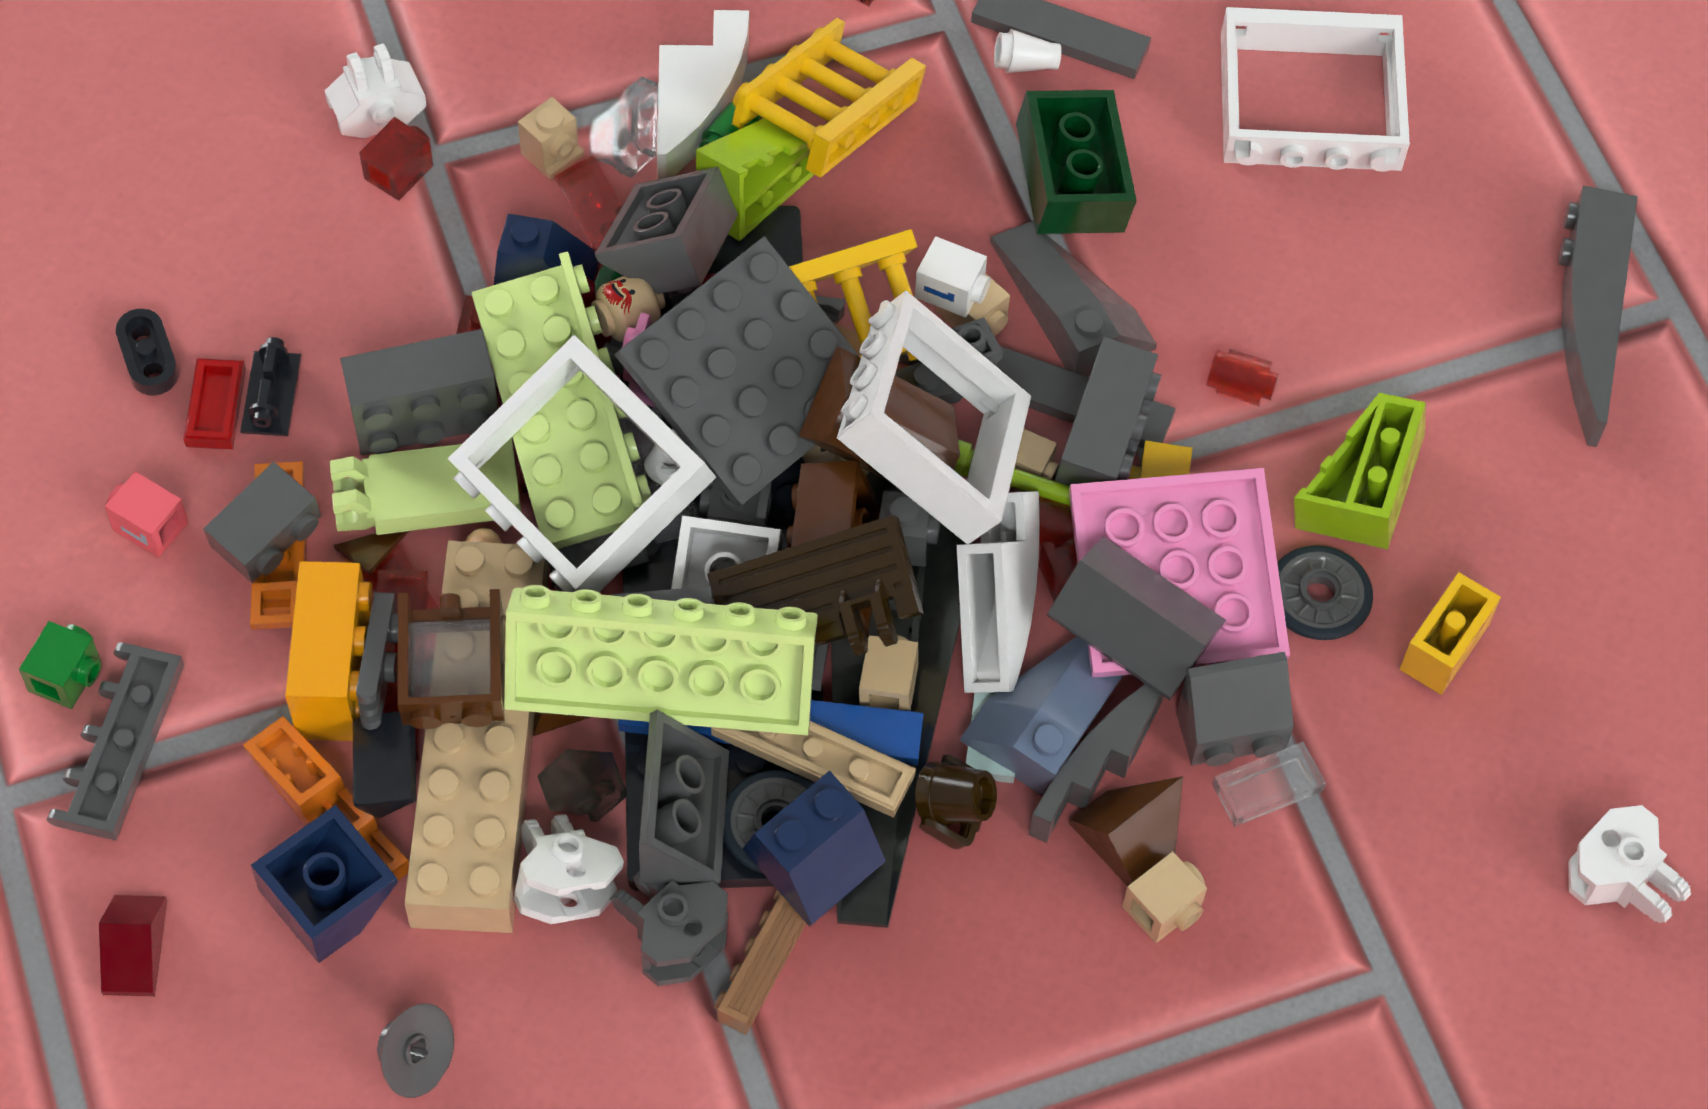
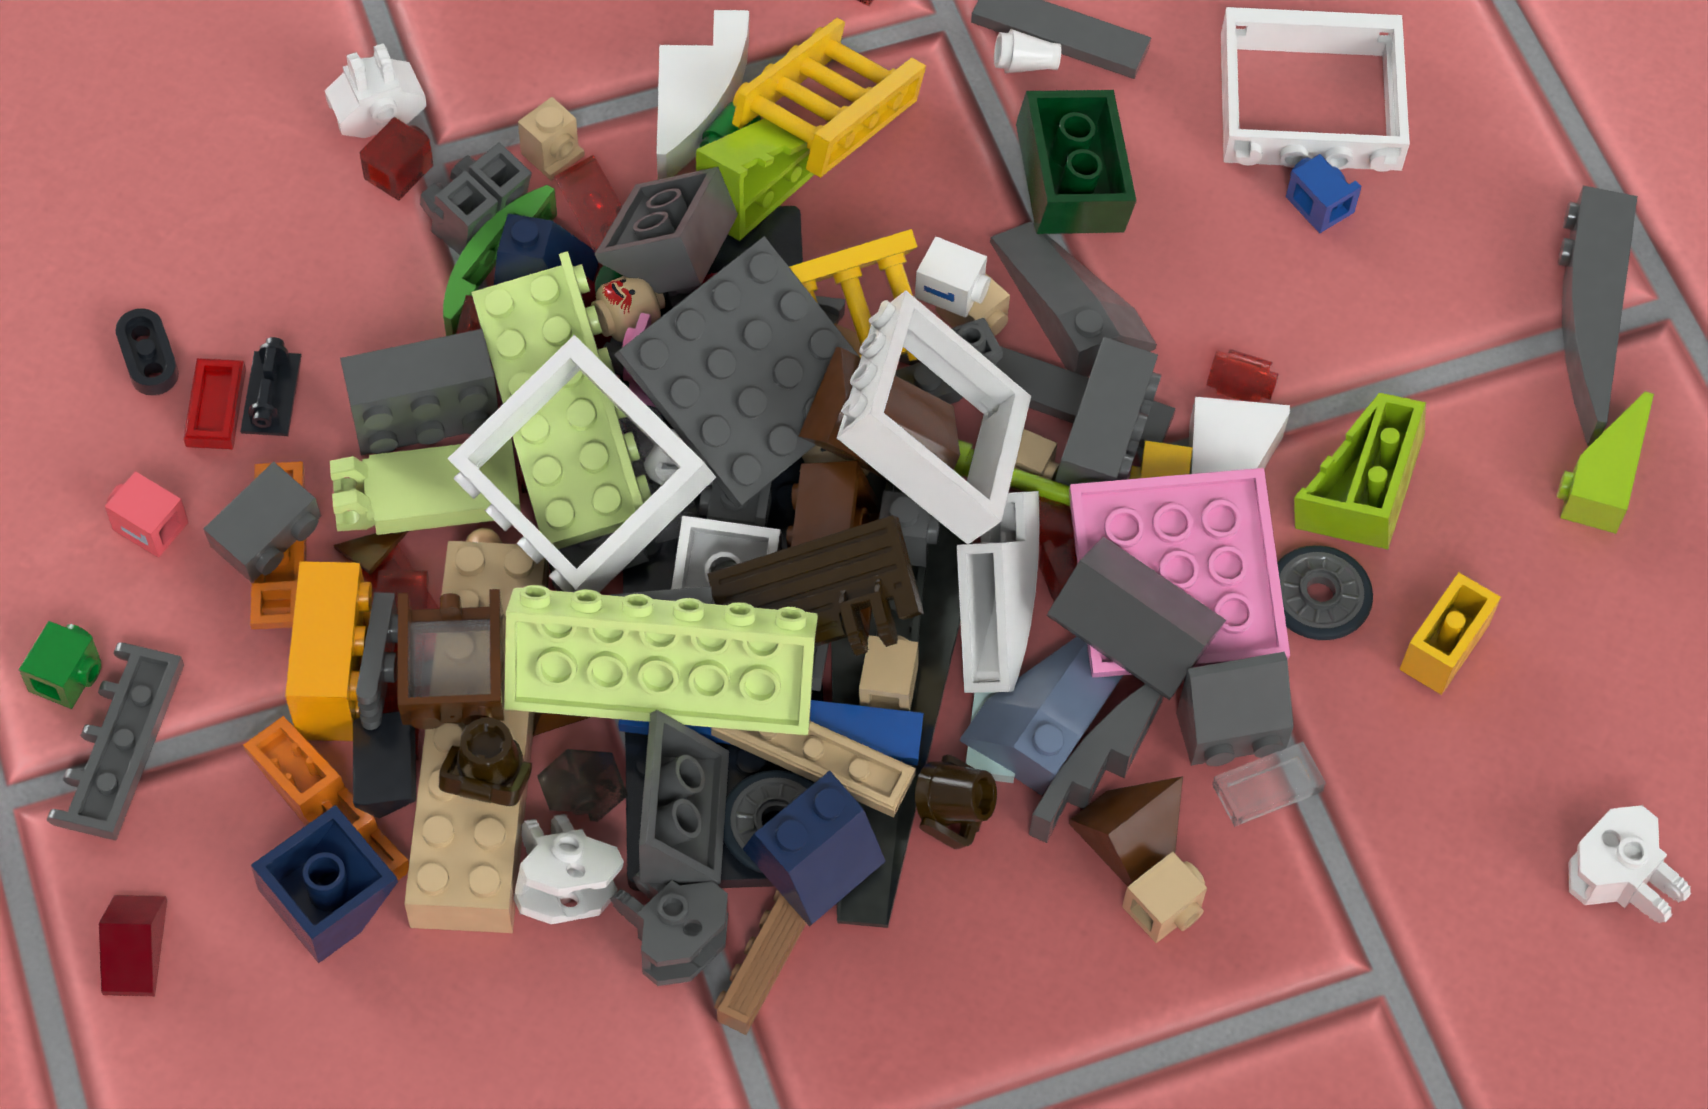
dark grey piece [377,1004,454,1098] -> none
clear slope [590,77,657,178] -> none
none -> dark grey hips [420,142,532,255]
none -> dark brown piece [438,718,532,806]
none -> bright green slope [443,185,557,336]
none -> white slope [1188,397,1290,474]
none -> blue brick [1286,154,1362,233]
none -> lime slope [1557,391,1654,534]

